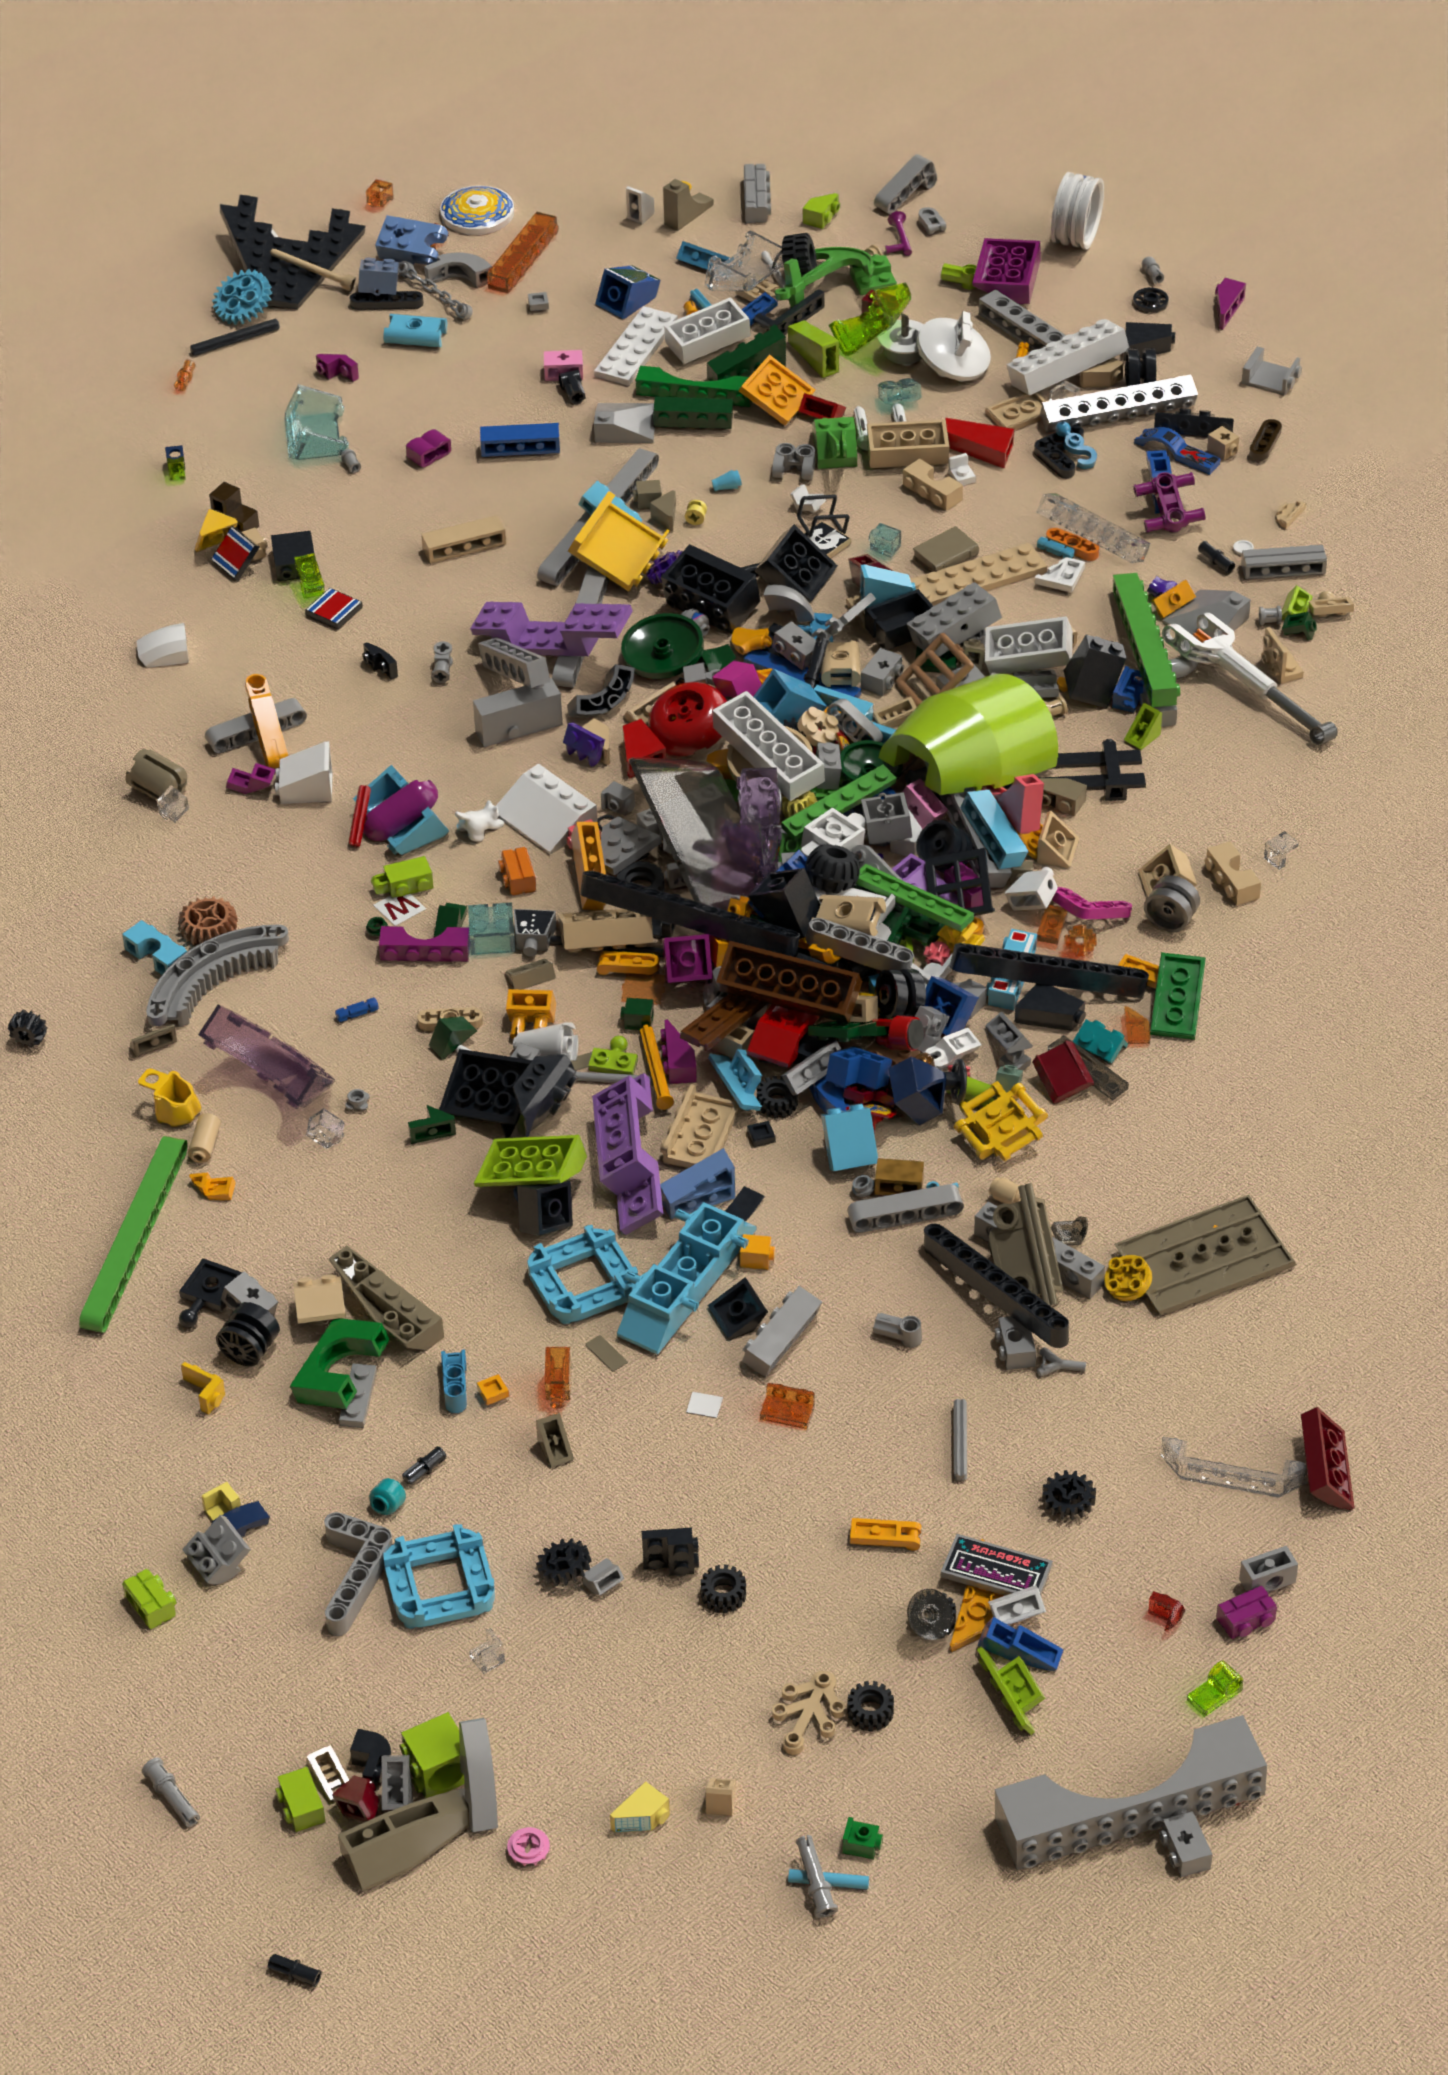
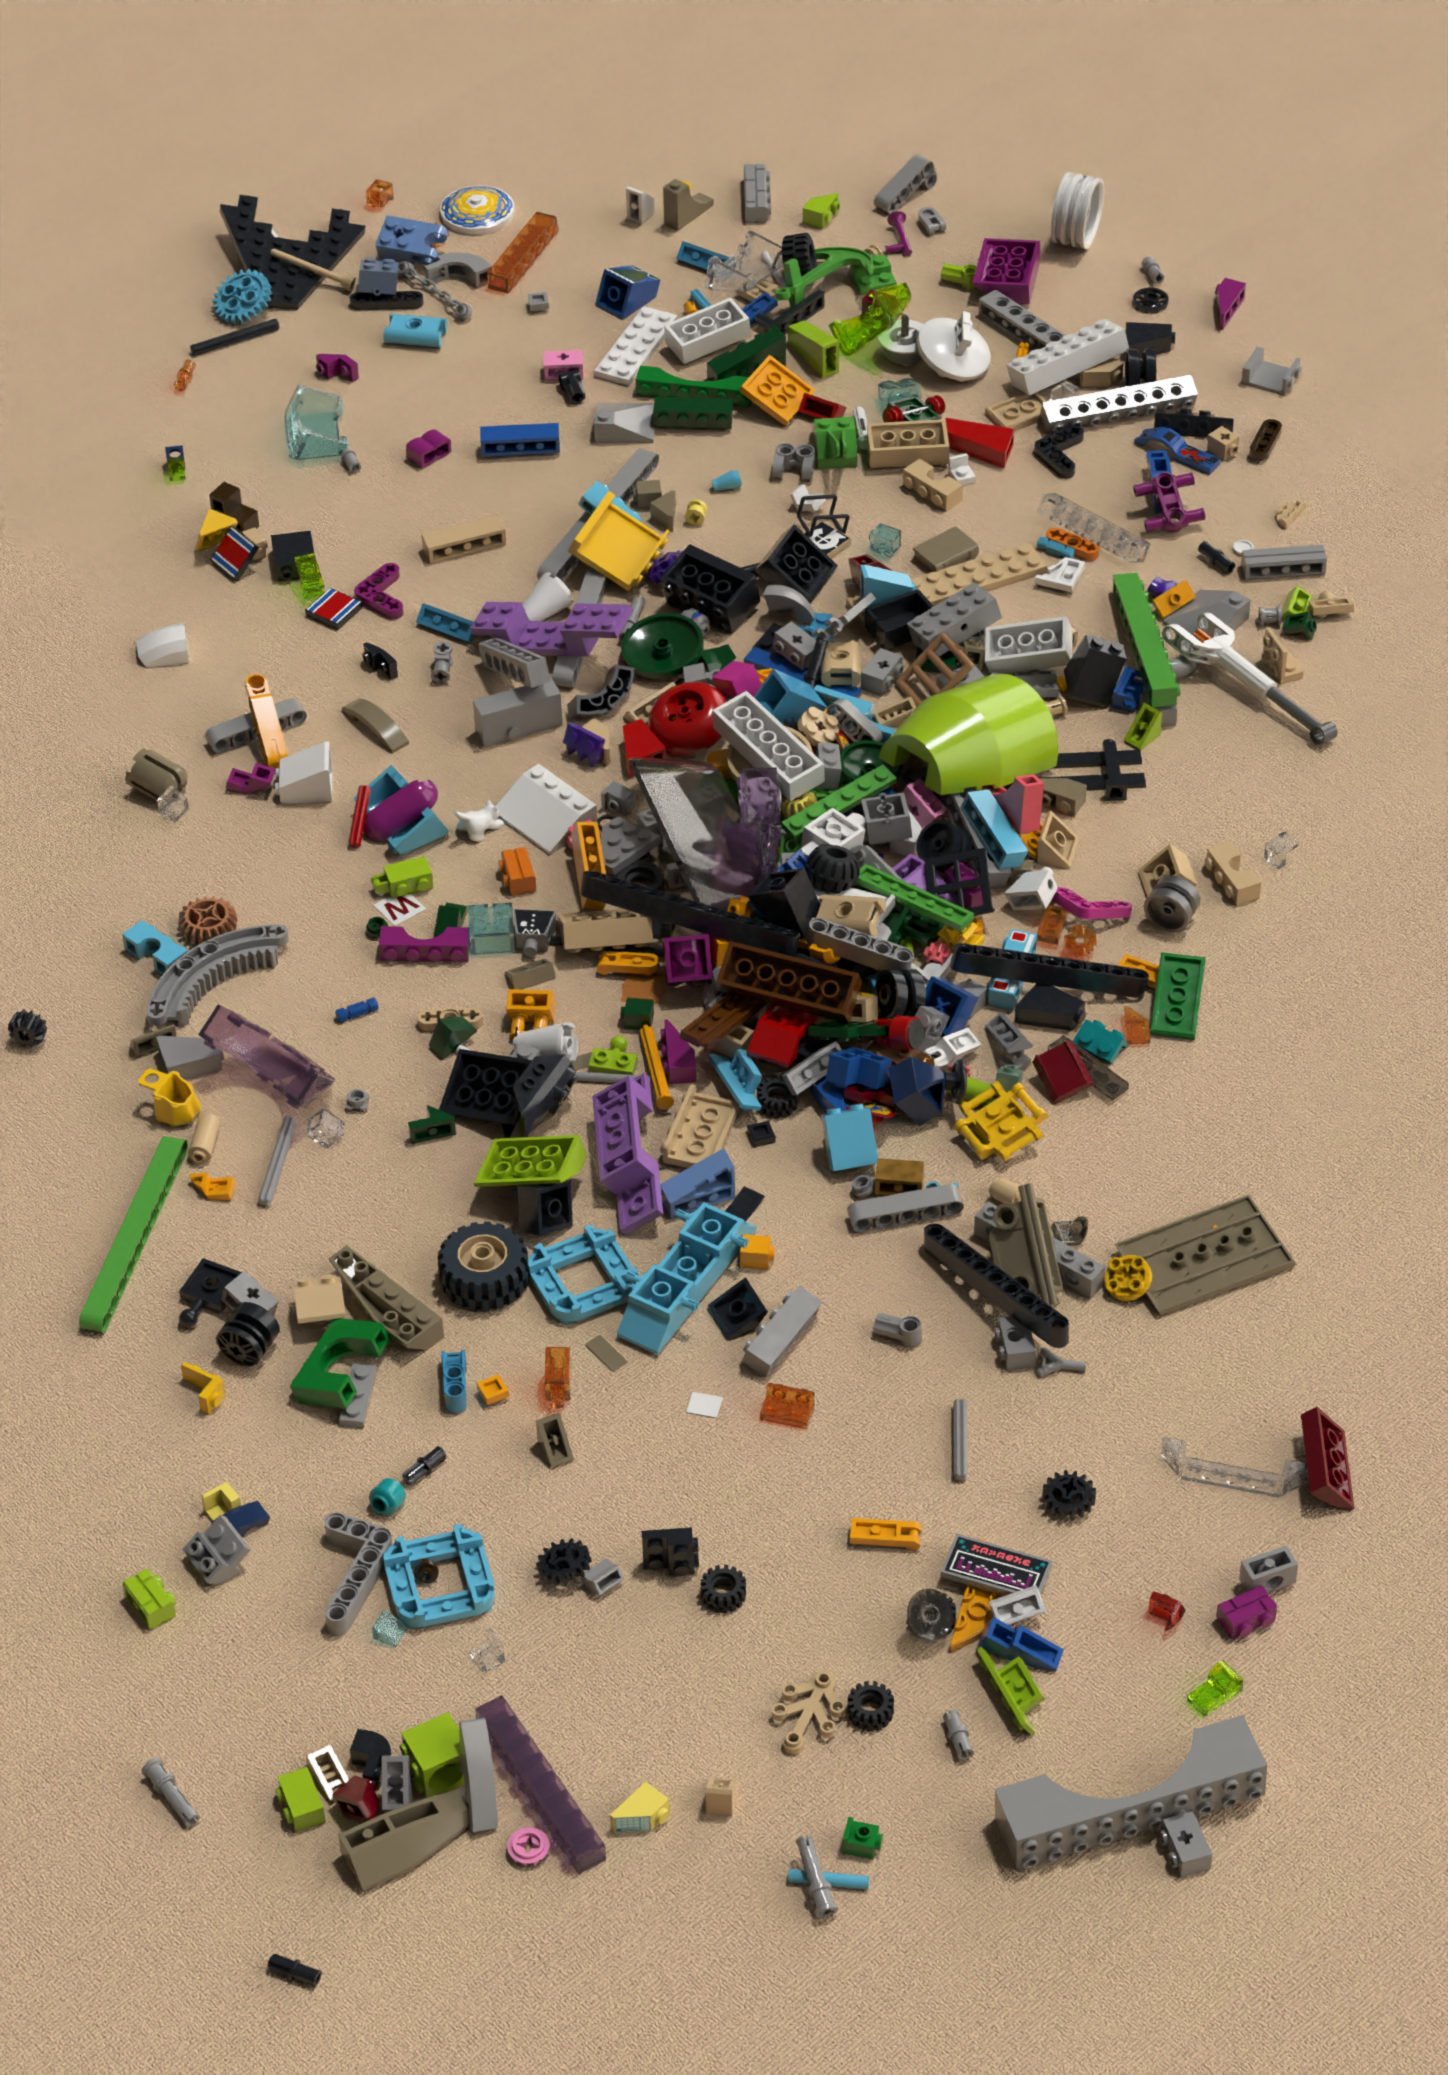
light orange arm [731,627,772,655] -> none
dark azure piece [1055,421,1097,469] -> none
none -> light grey slope [156,1036,225,1080]
none -> light grey axle [258,1116,296,1207]
none -> dark tan slope [342,699,409,753]
none -> magenta beam [354,563,404,619]
none -> clear light blue slope [372,1610,408,1647]
none -> dark brown plate [413,1559,439,1583]
none -> dark azure panel [416,603,474,643]
none -> black wheel [437,1221,529,1312]
none -> clear purple brick [475,1695,606,1874]
none -> white cone [523,572,573,621]
none -> light grey pin [619,595,645,642]
none -> plate [882,395,945,423]
none -> light grey pin [943,1710,974,1760]

